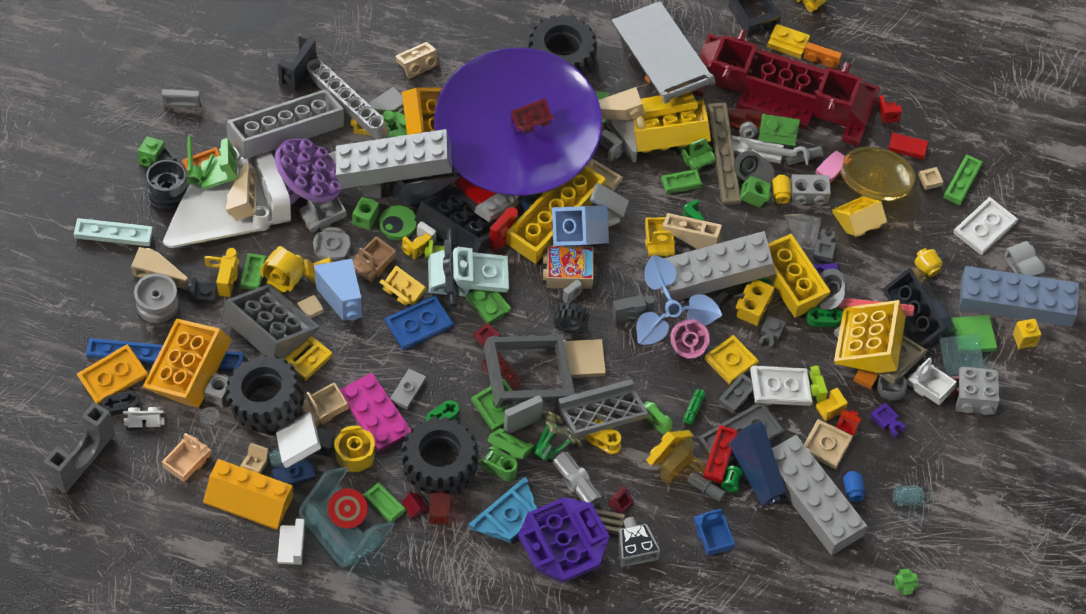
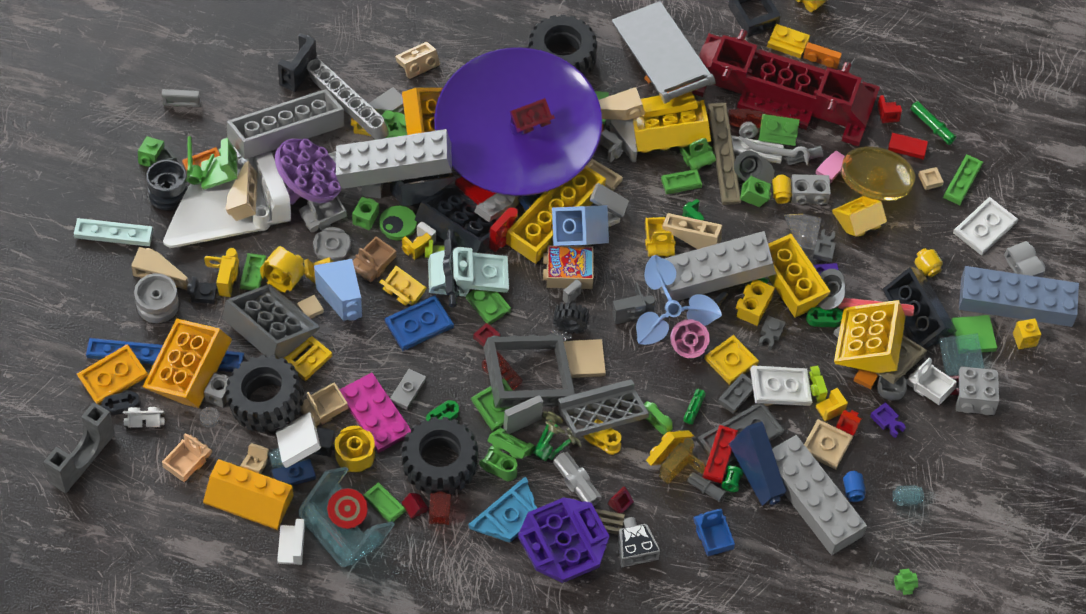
none -> green pin [910,101,956,145]

